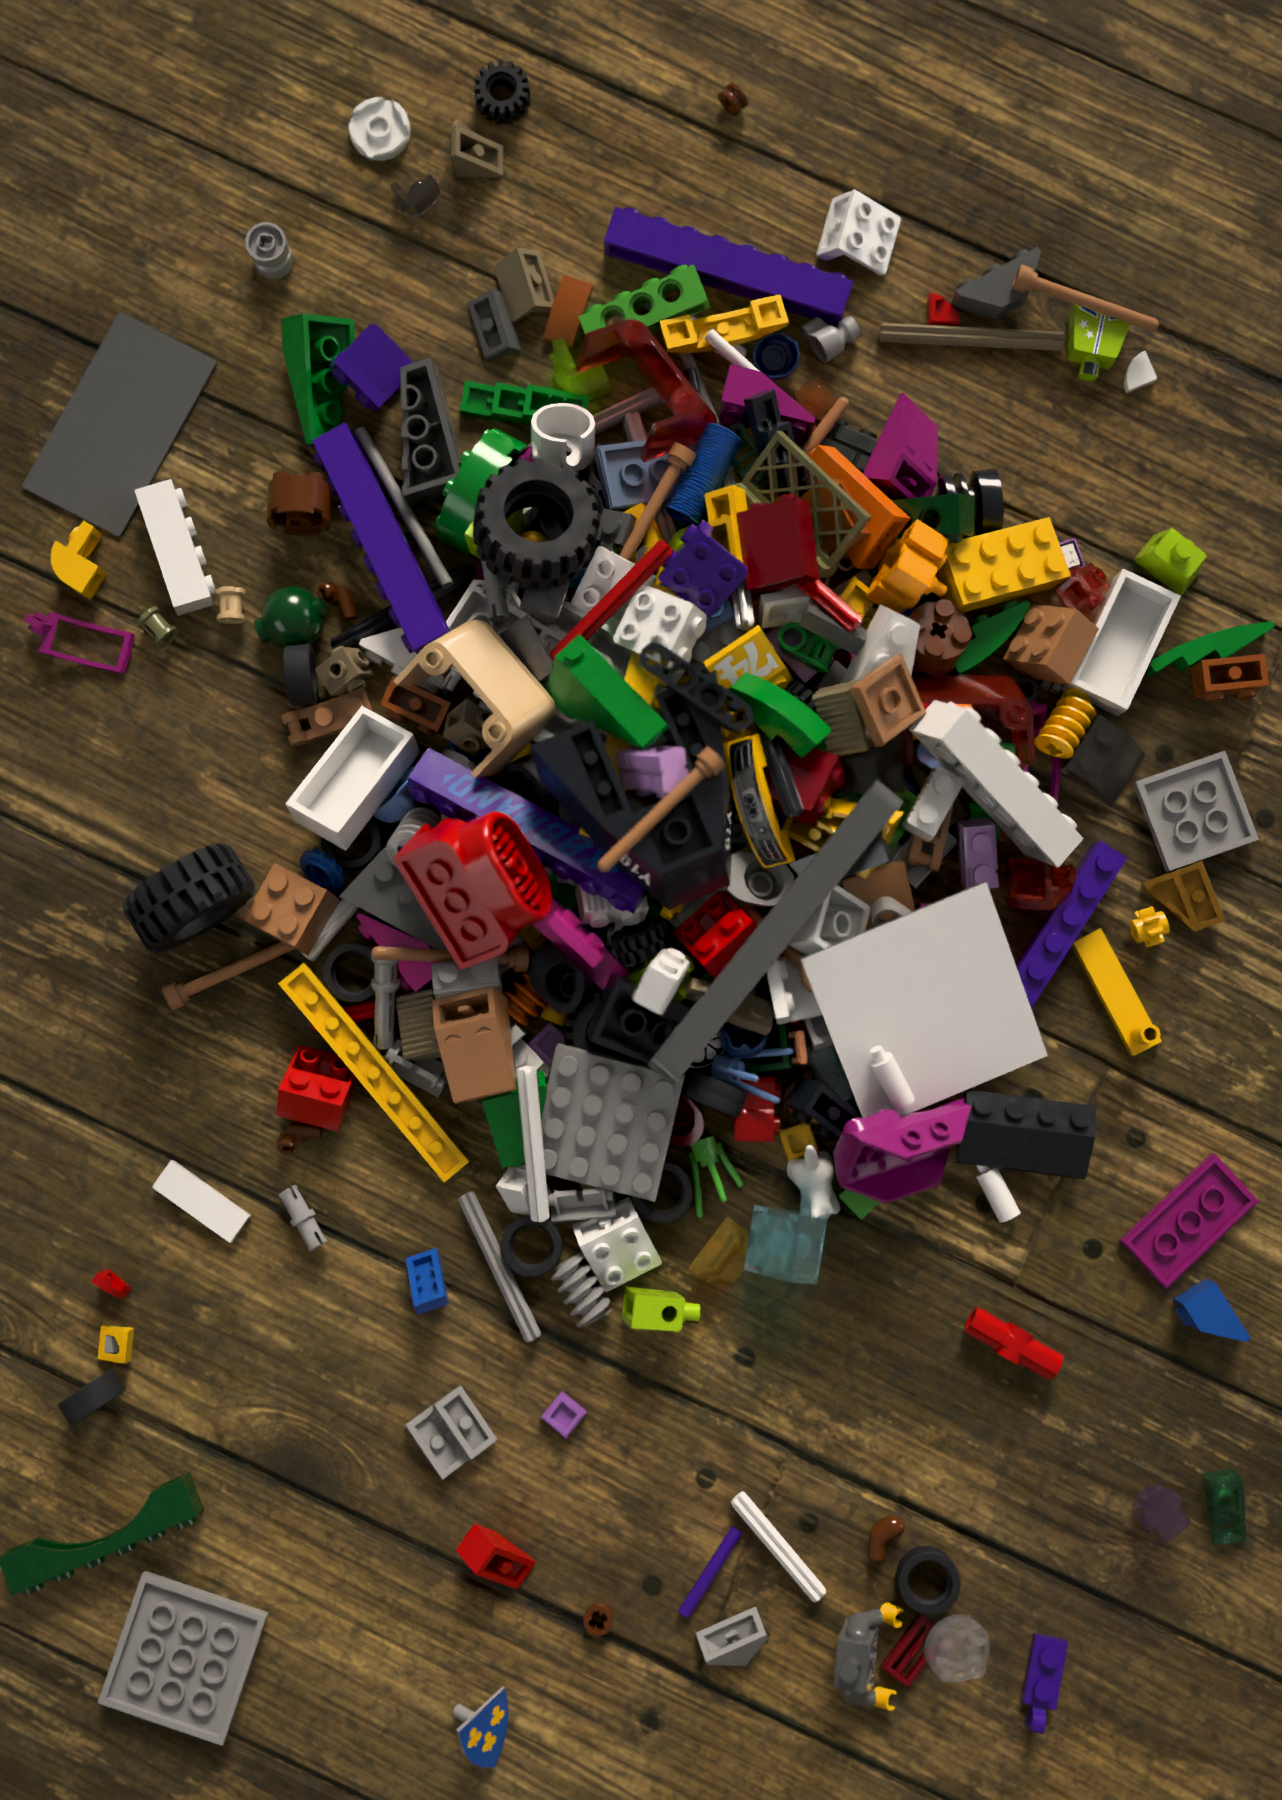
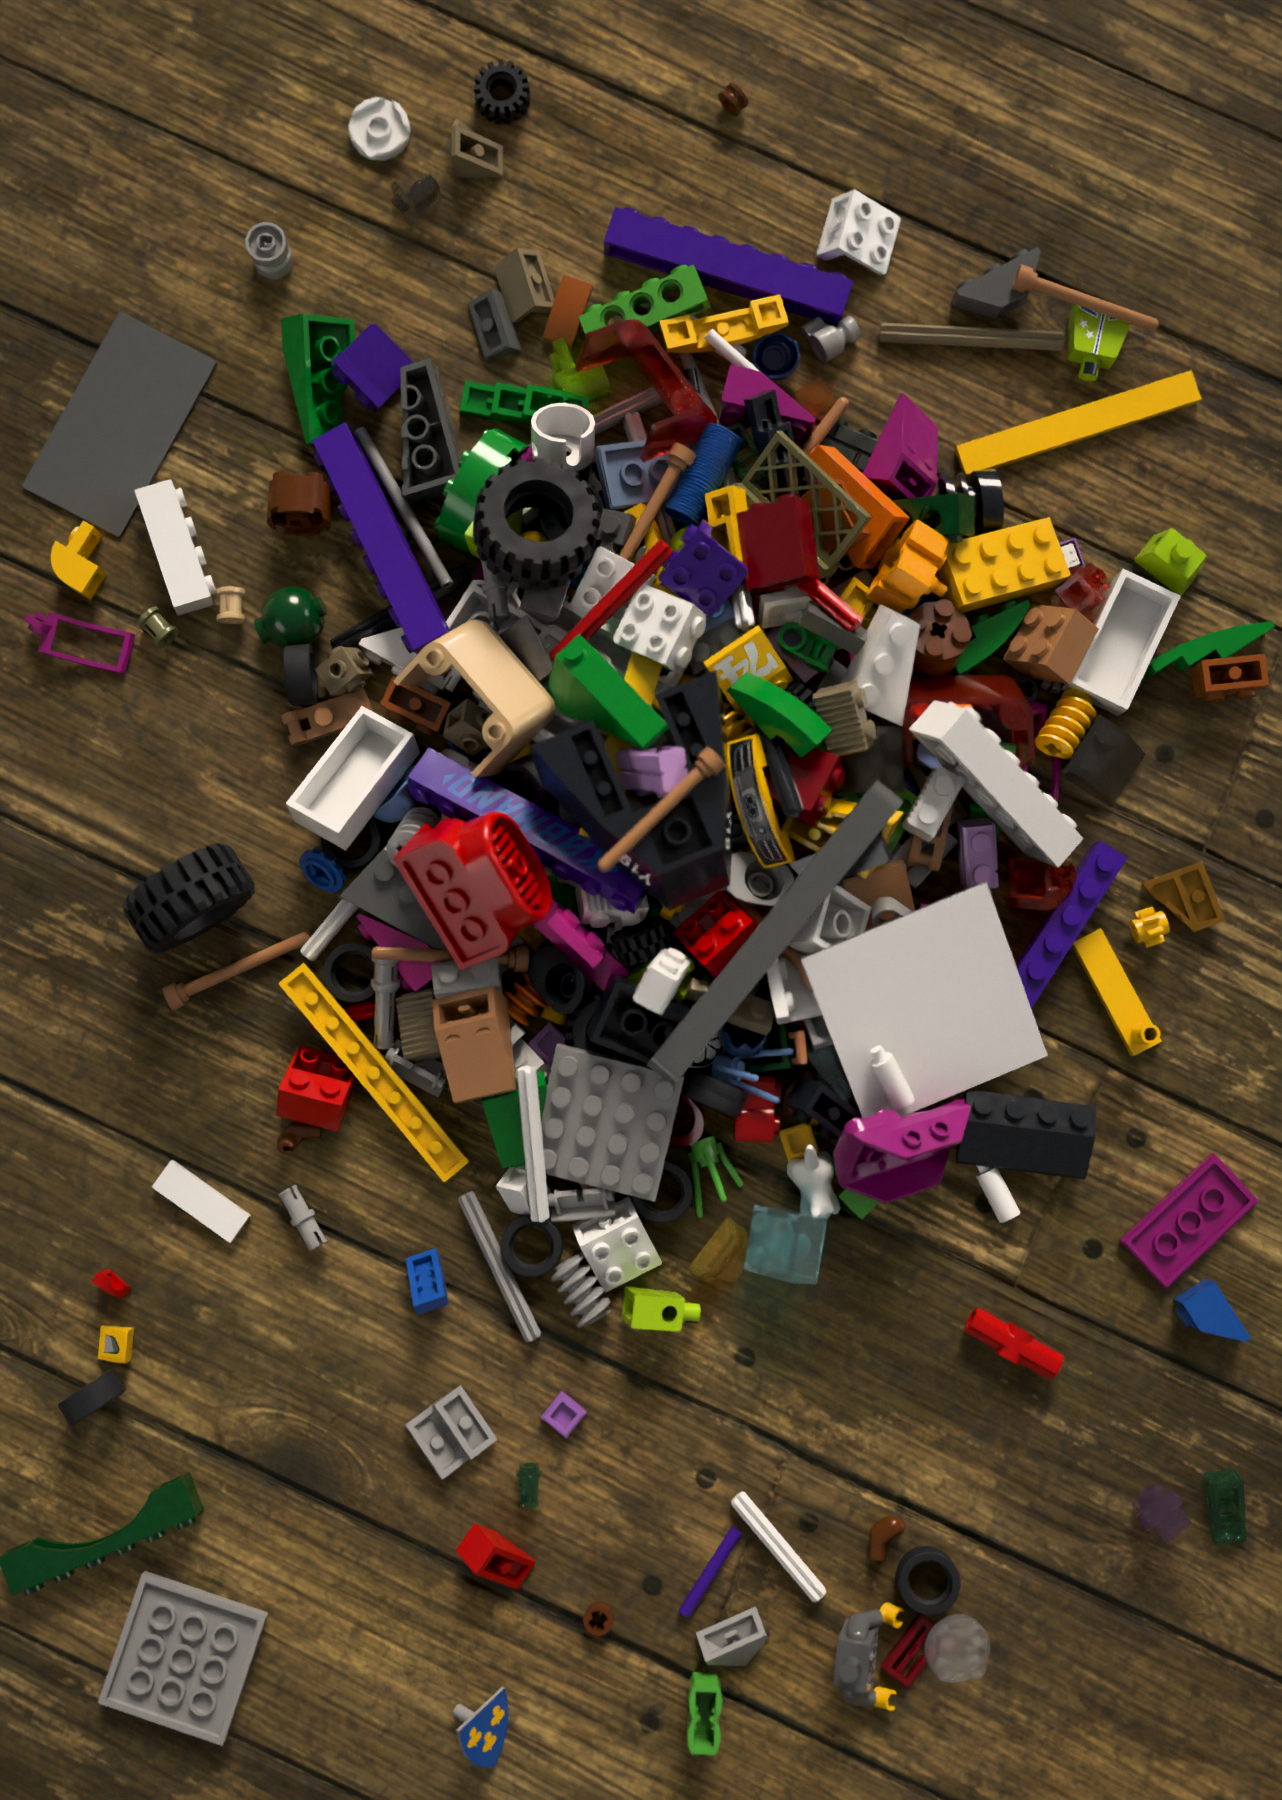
medium nougat brick [242,863,340,955] -> none
reddish brown arm [317,582,358,622] -> none
black beam [639,643,754,734] -> none
medium nougat tile [850,655,926,746] -> none
red tile [928,293,960,327] -> none
dark purple plate [1021,1633,1068,1734] -> none
white tile [1124,351,1158,394] -> none
light grey plate [1133,751,1259,872] -> none
none -> clear green pin [516,1463,542,1508]
none -> bright green brick [686,1672,722,1755]
none -> yellow tile [954,370,1202,478]

